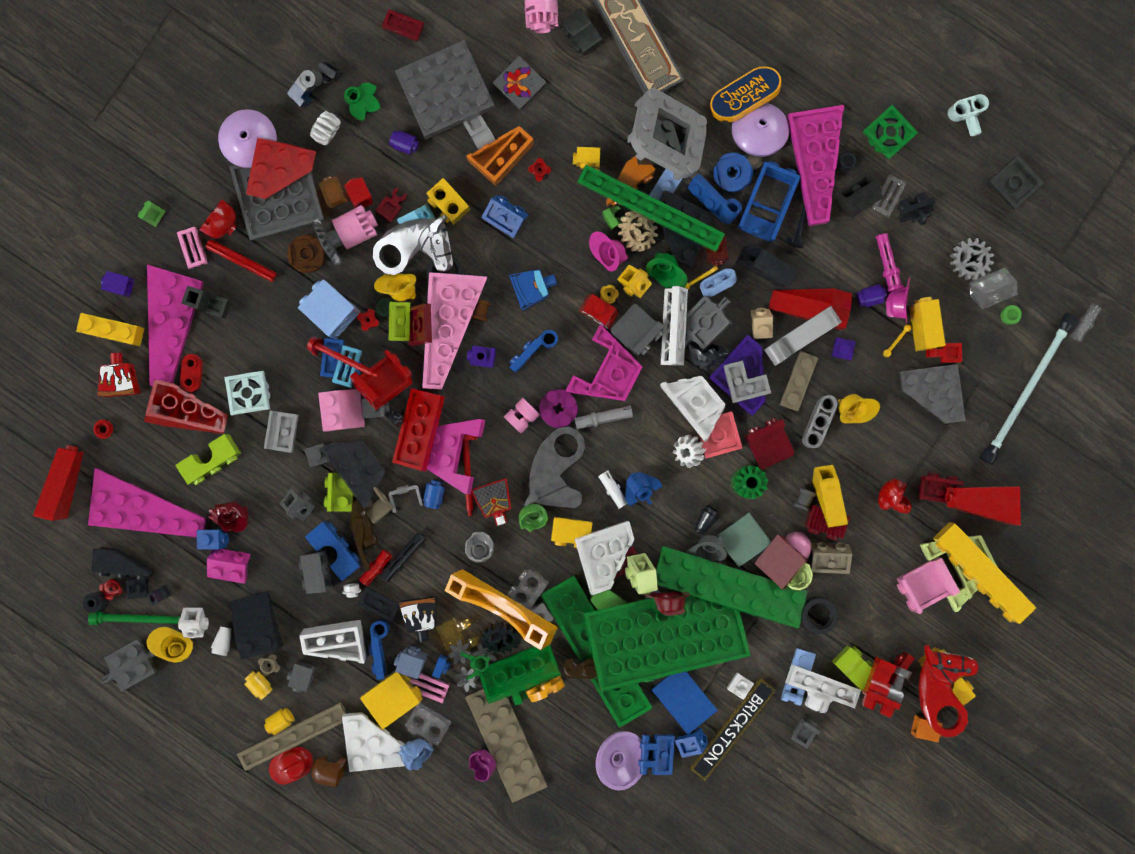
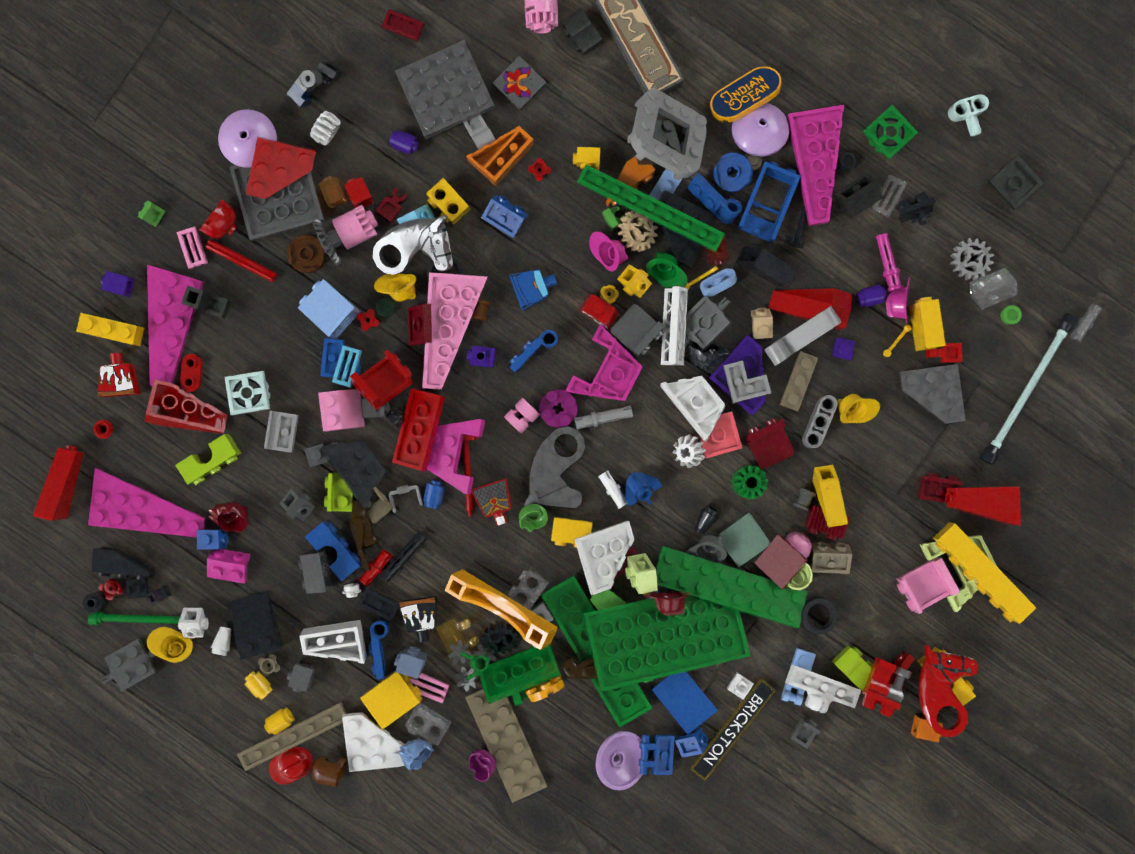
red piece [307,336,379,378] -> none
green plate [344,83,380,121] -> none
lime plate [389,302,410,341] -> none
blue plate [432,655,452,678] -> none
light grey hair [465,532,494,563] -> none
red hair [878,478,912,514] -> none

